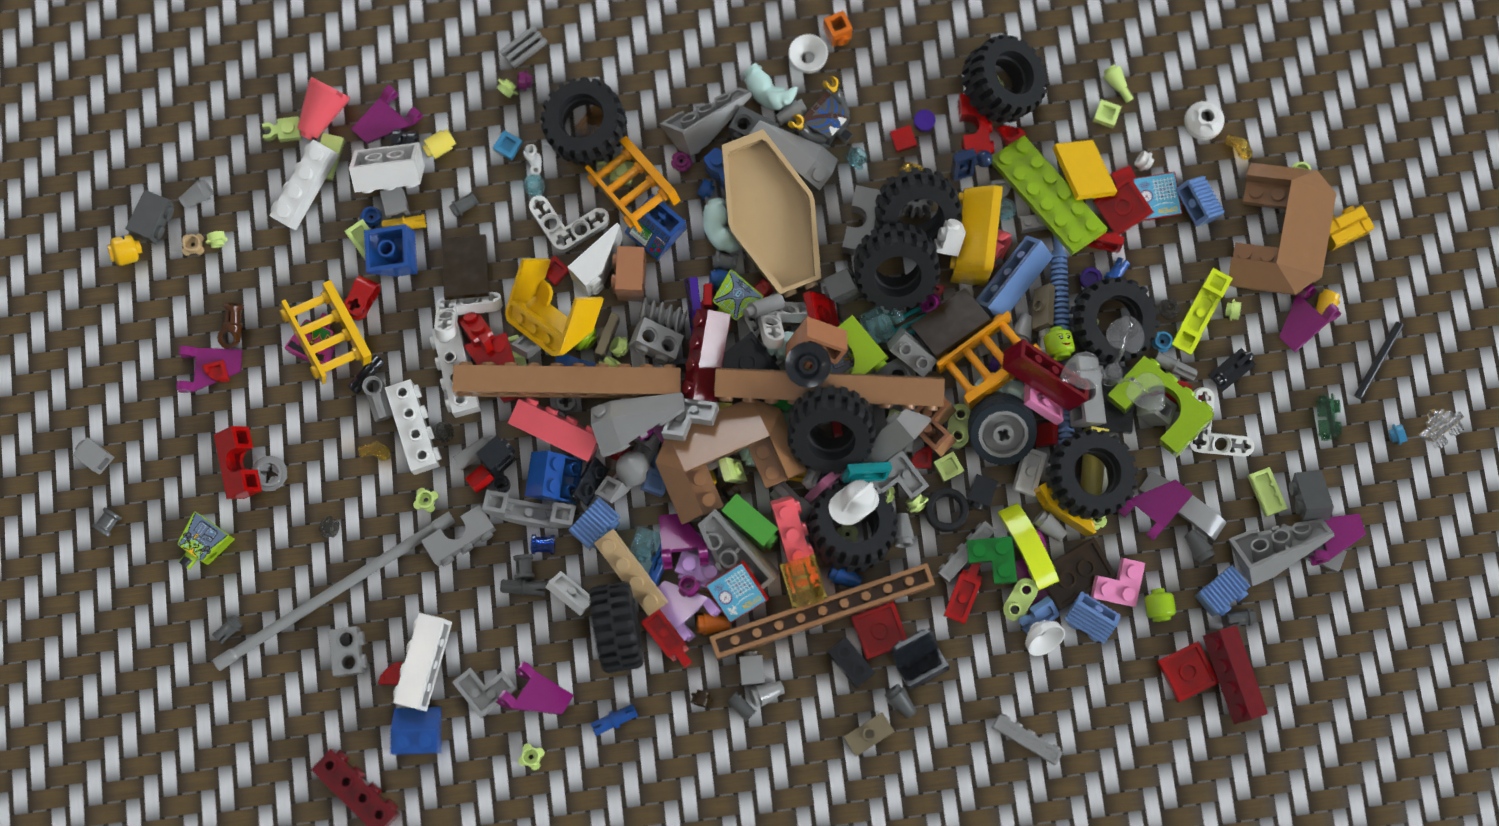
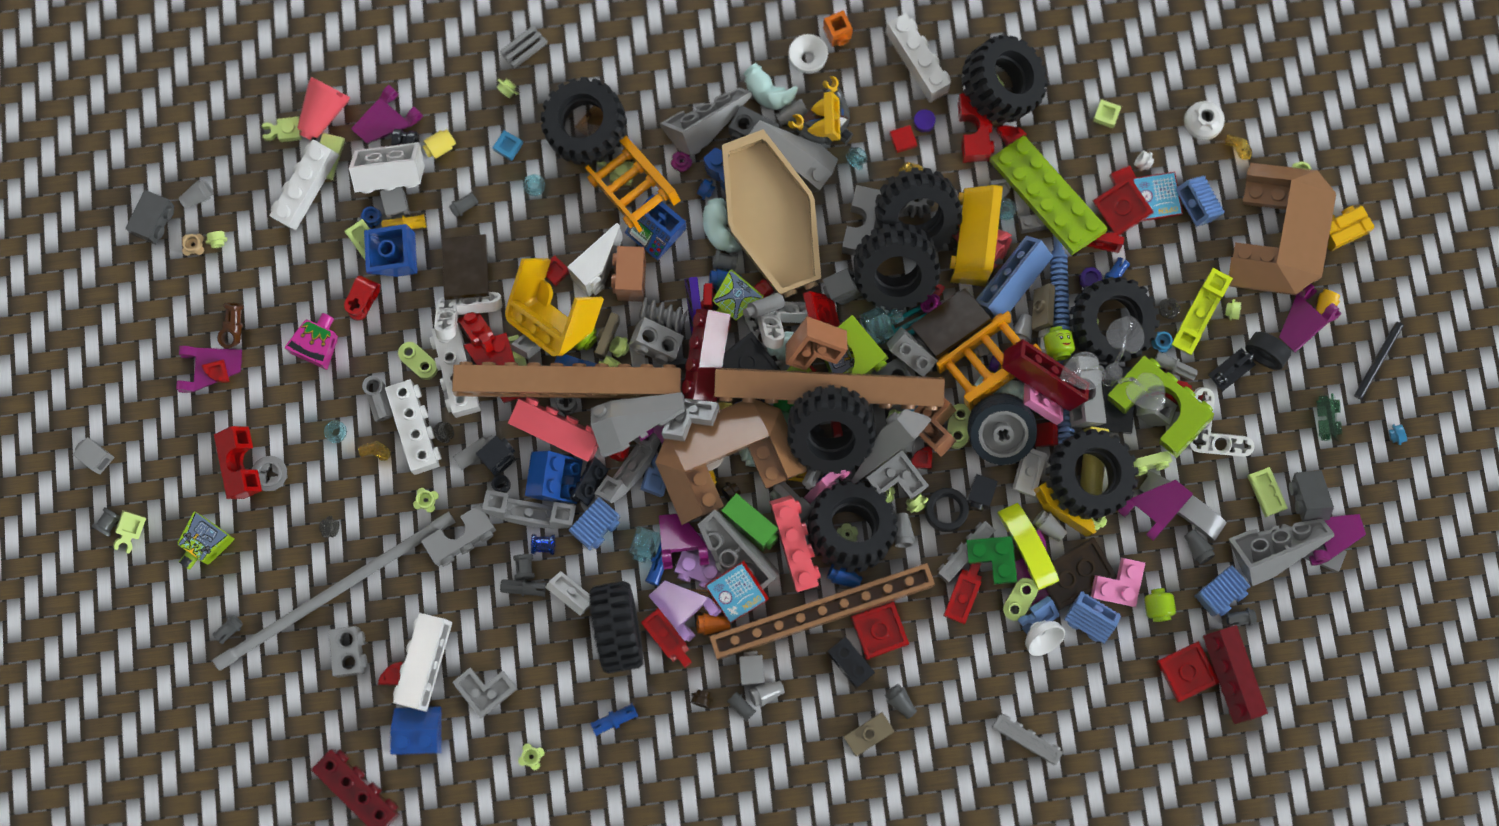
yellow head [107,234,142,266] -> none
yellow fence [279,280,372,384] -> none
black axle [348,355,385,394] -> none
red tile [465,464,494,493] -> none
magenta flag [496,660,574,715] -> none
magenta plate [517,70,532,92] -> none
white arm [523,144,542,175] -> none
white beam [529,196,609,253] -> none
tan plate [594,528,668,616] -> none
light grey hair [616,451,650,486] -> none
magenta plate [678,575,700,597] -> none
yellowish green plate [718,457,747,484] -> none
clear yellow brick [780,554,828,609] -> none
black dish [785,342,831,388] -> none
white piece [828,480,879,525] -> none
teal tile [841,462,892,483] -> none
black bracket [891,628,950,691] -> none
yellowish green plate [933,452,964,482] -> none
white brick [934,219,966,257] -> none
dark blue plate [950,148,993,182] -> none
yellow tile [1052,140,1117,200] -> none
yellowish green cone [1102,64,1134,103] -> none
clear hips [1419,409,1464,449] -> none
none -> yellowish green plate [113,511,146,554]
none -> clear light blue plate [324,420,347,443]
none -> yellowish green plate [398,342,438,380]
none -> yellow tile [807,91,841,141]
none -> white brick [886,13,951,103]
none -> yellowish green plate [1133,451,1172,476]
none -> black tyre [1245,332,1291,370]

